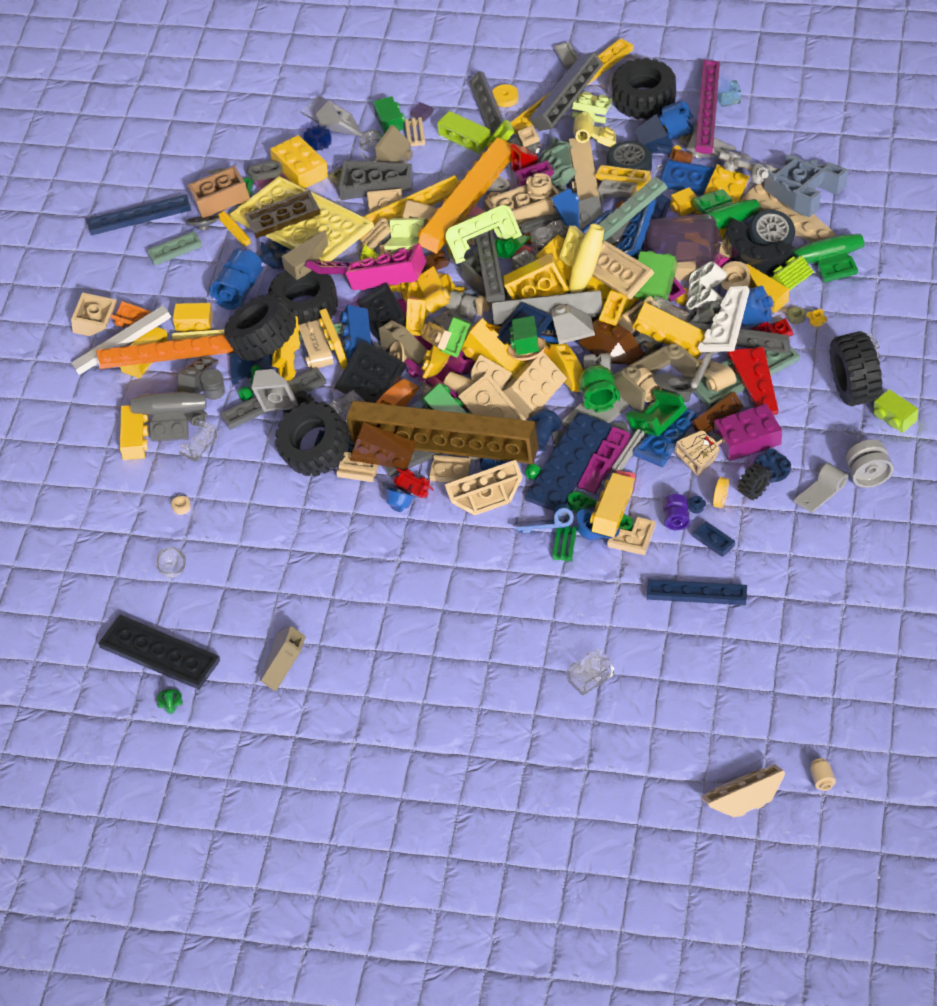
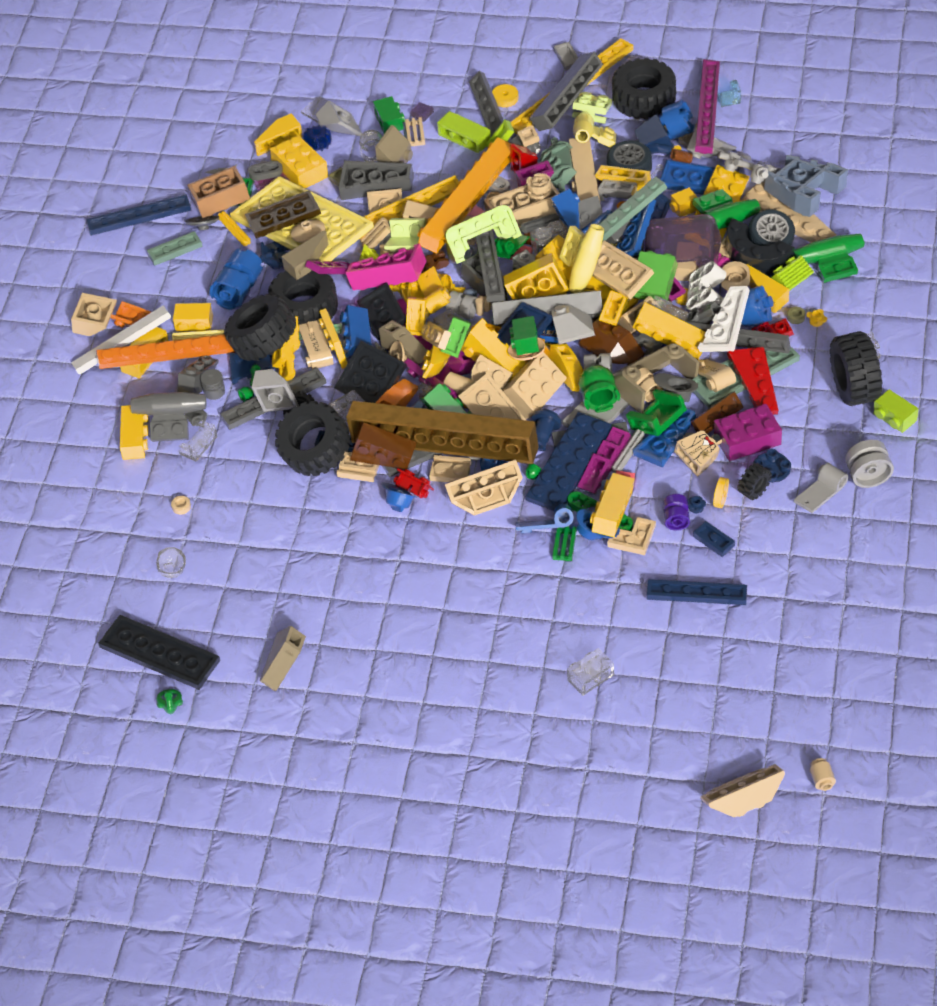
light grey piece [690,352,718,389] -> none
none -> yellow slope [254,113,303,156]
none -> tan dish [291,219,326,243]

